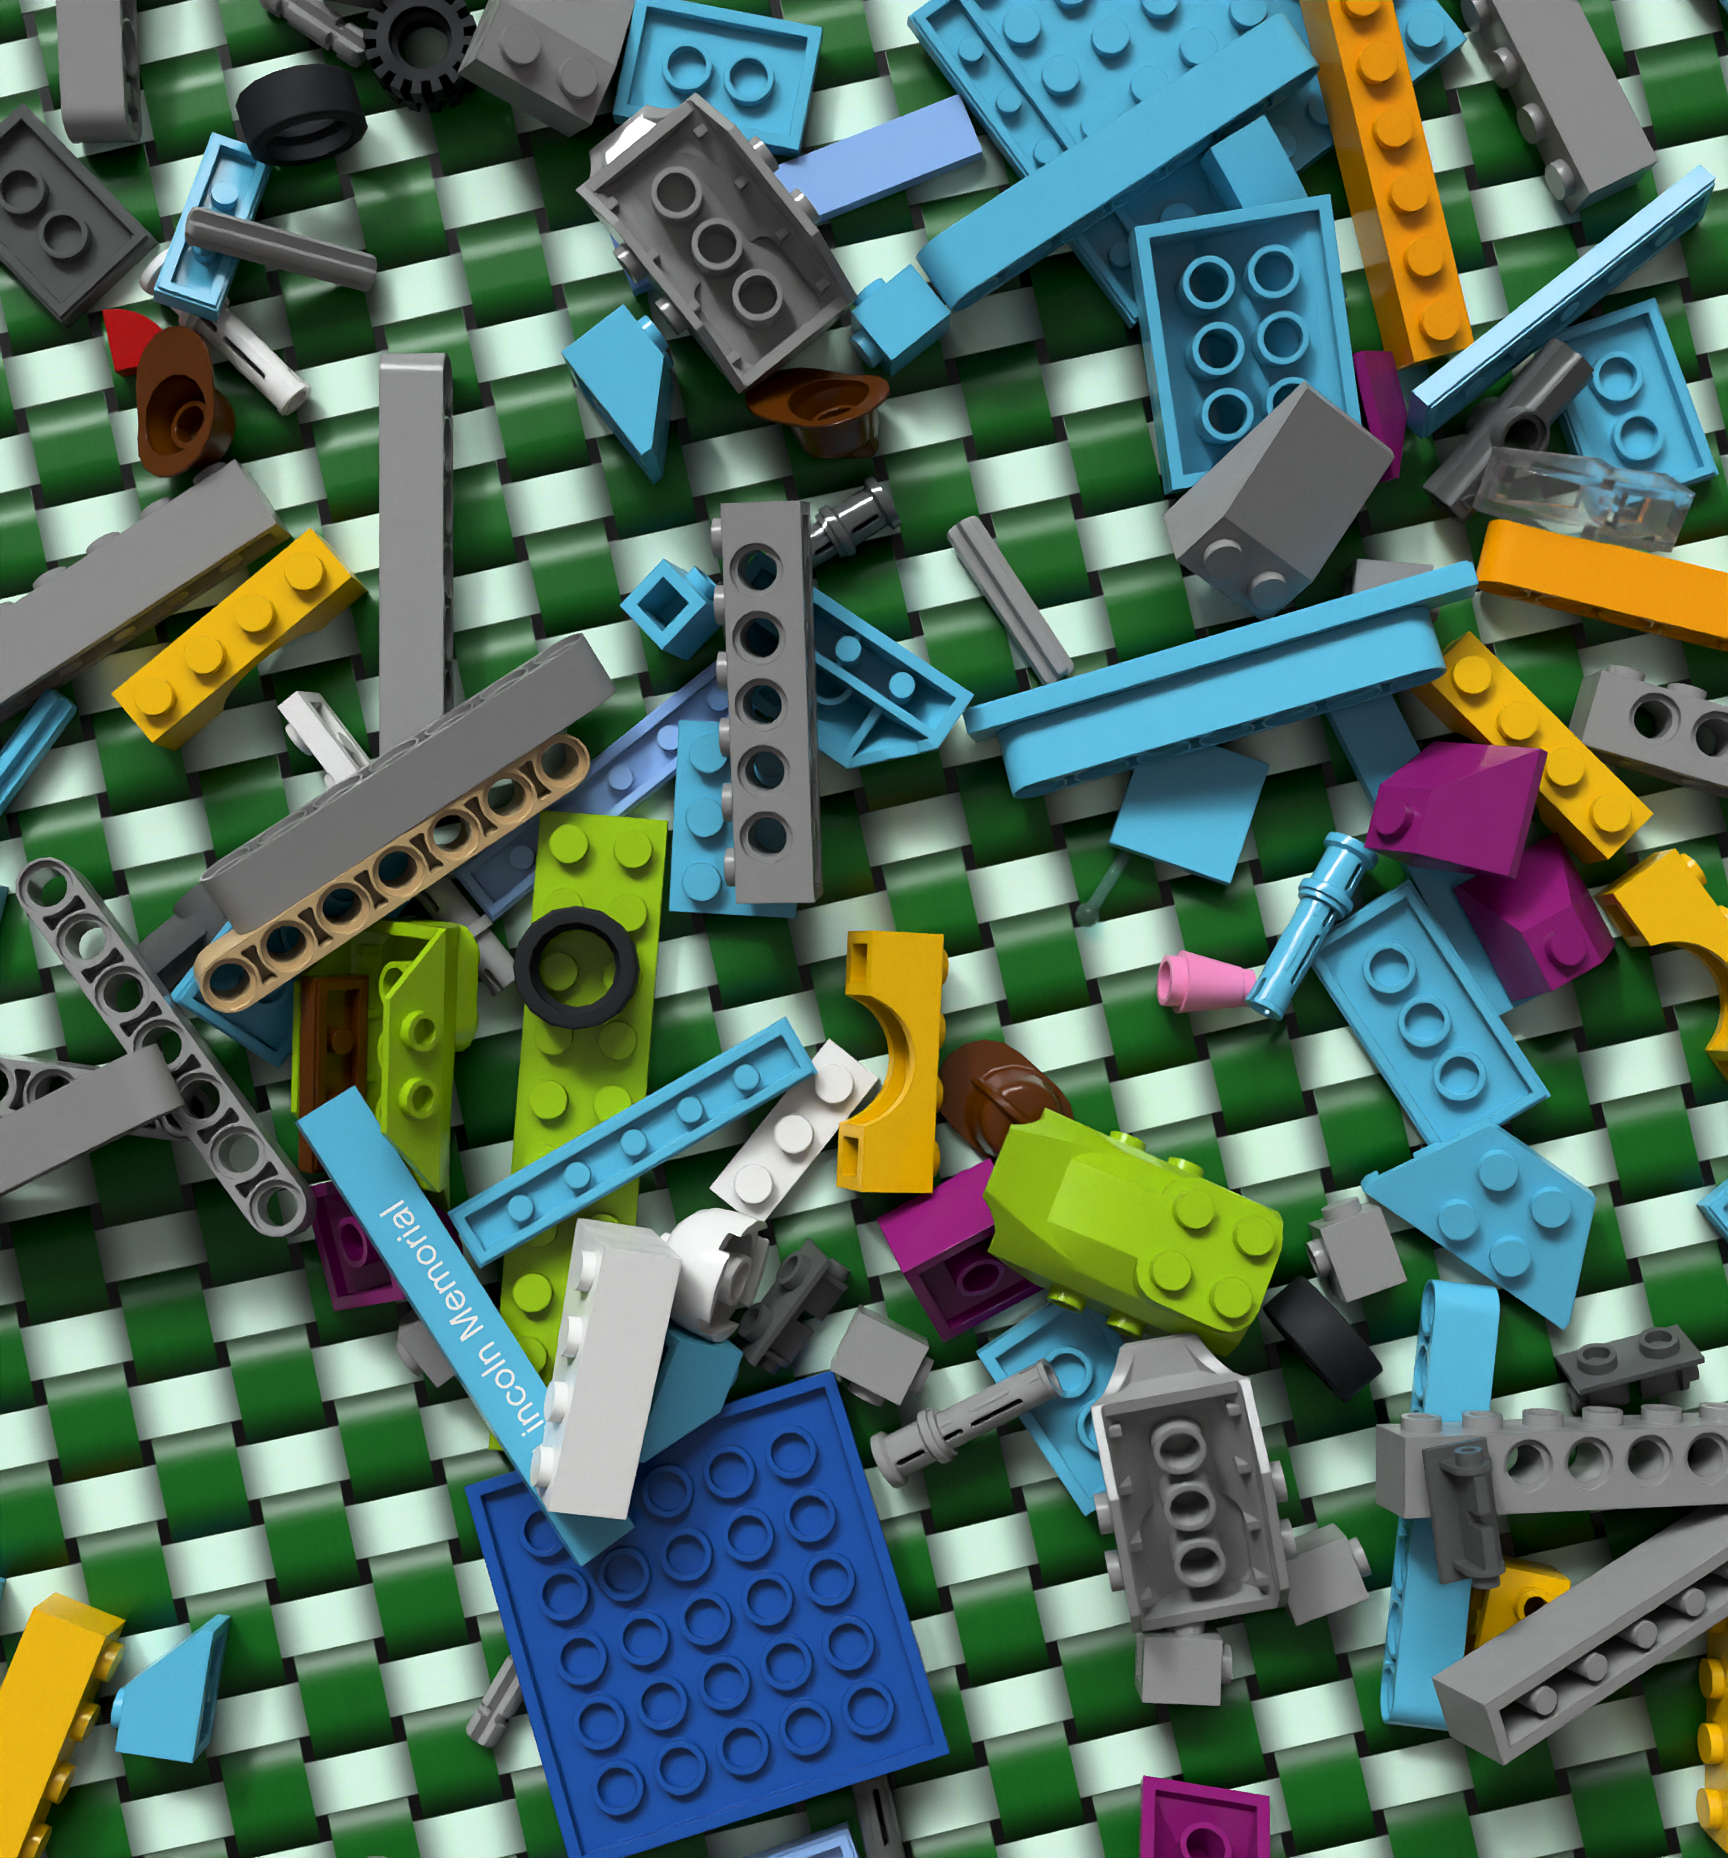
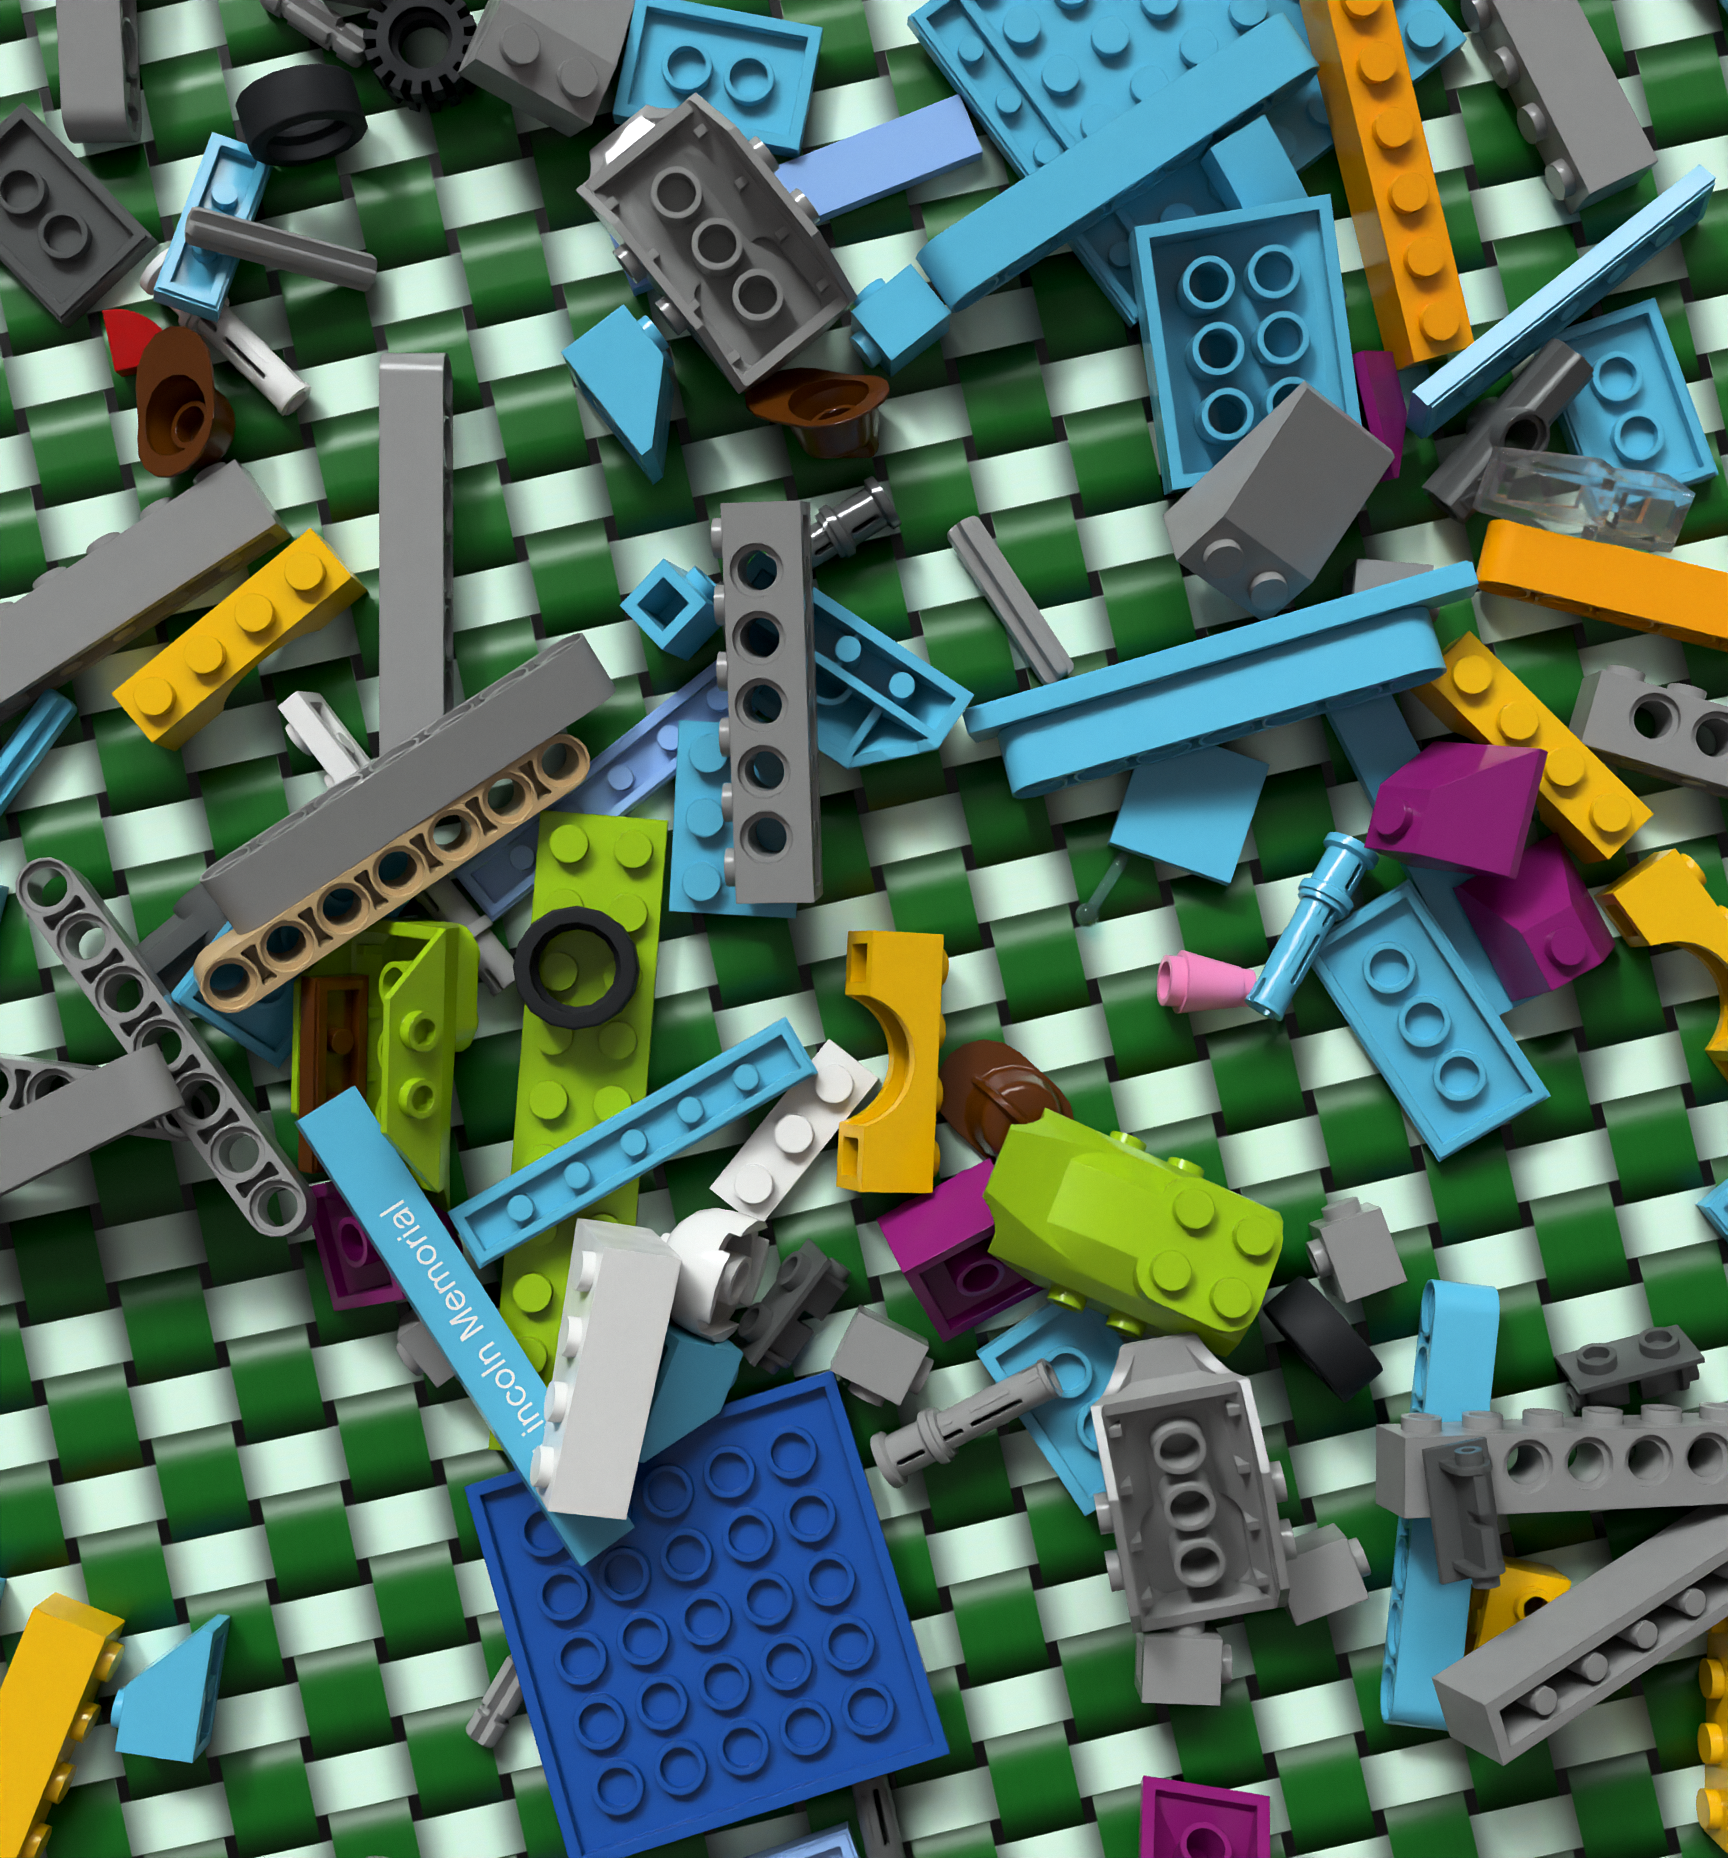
medium azure wing [1360,1118,1596,1330] -> none

